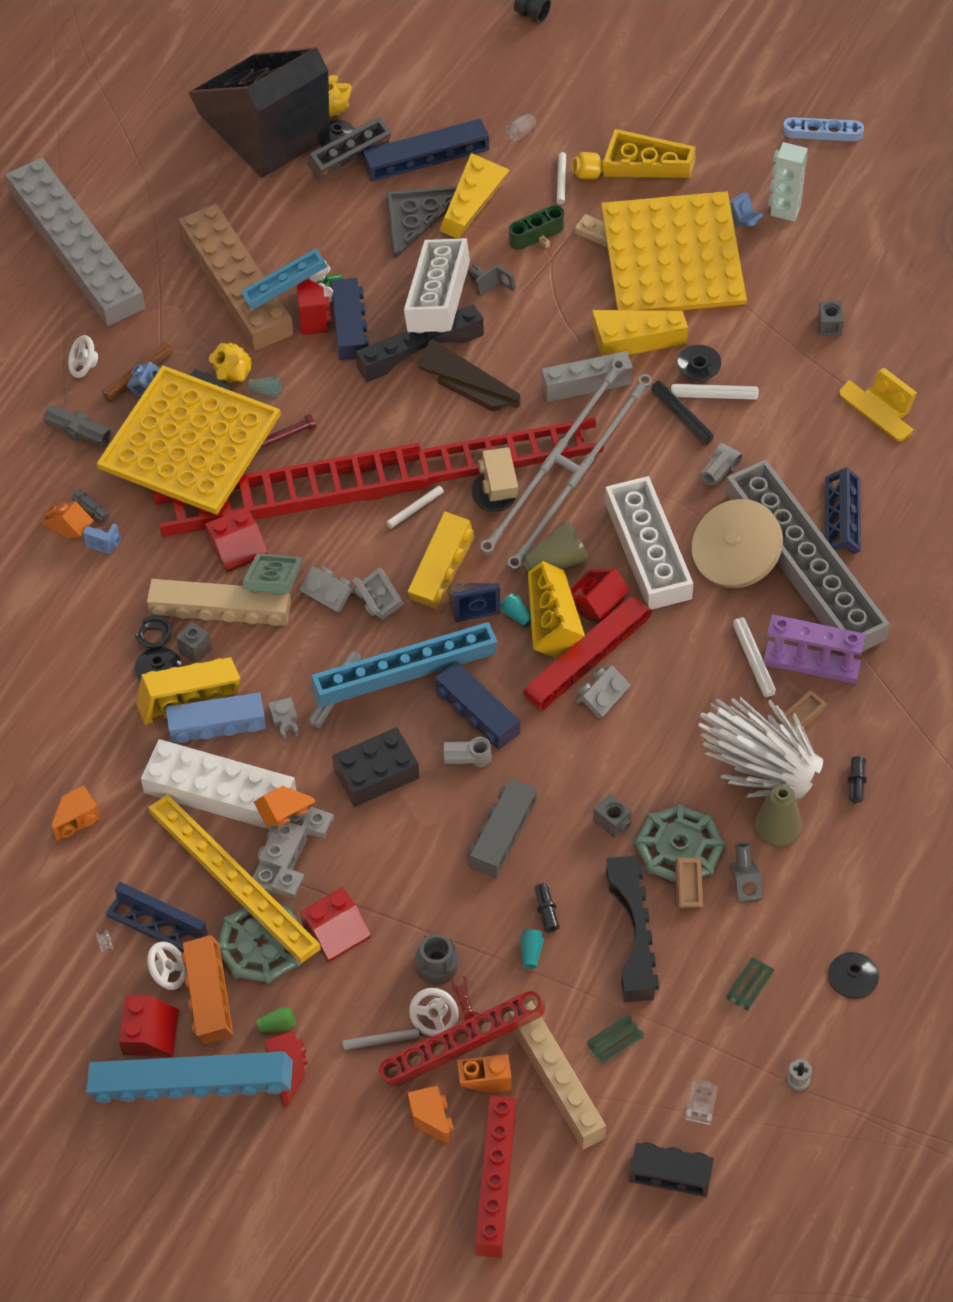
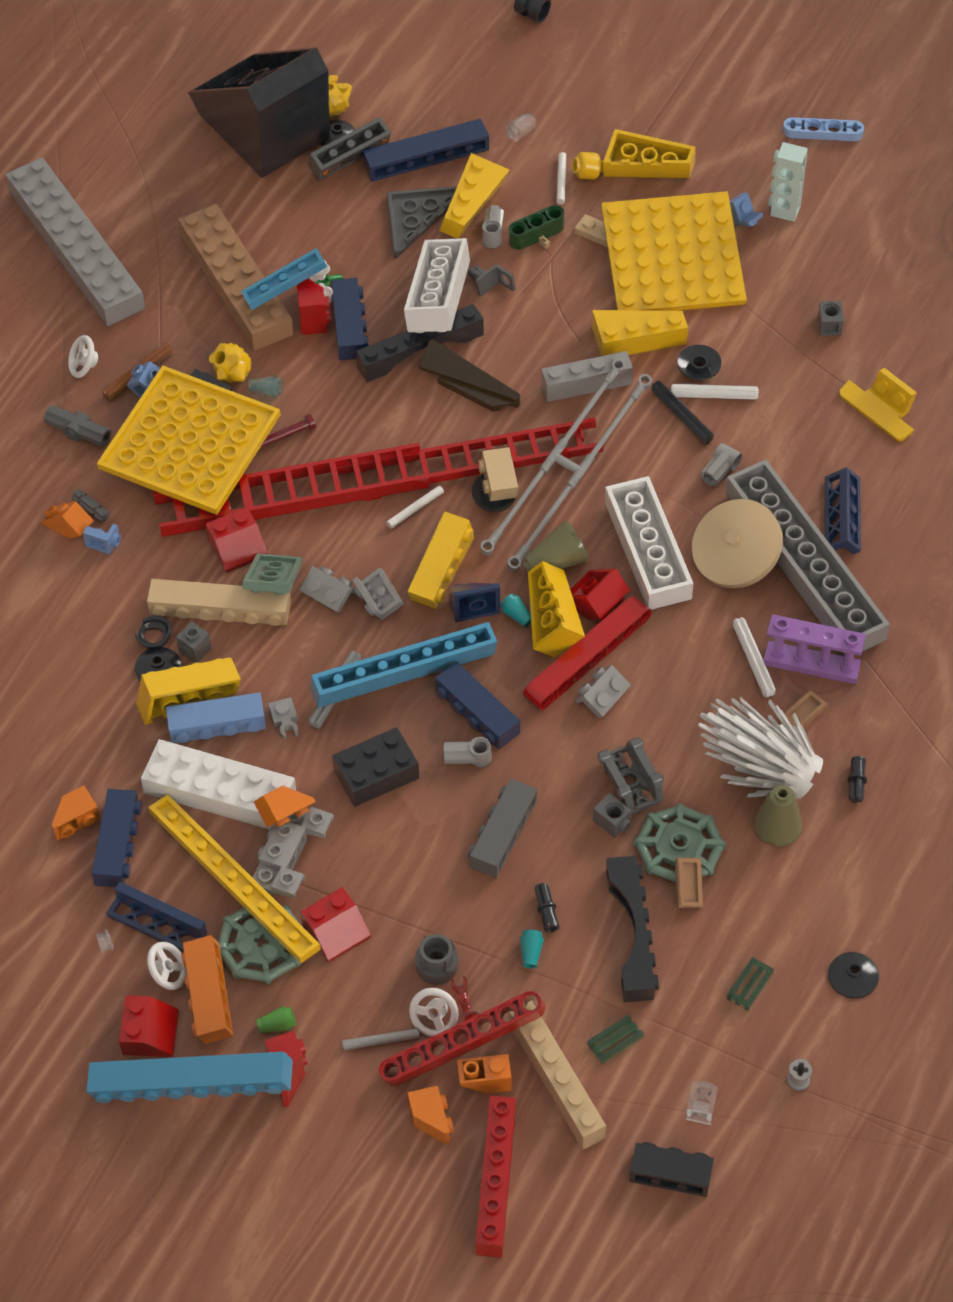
dark grey bracket [730,842,763,902] -> none
none -> dark blue brick [92,789,142,887]
none -> light grey piece [482,205,504,248]
none -> dark grey piece [597,737,664,814]

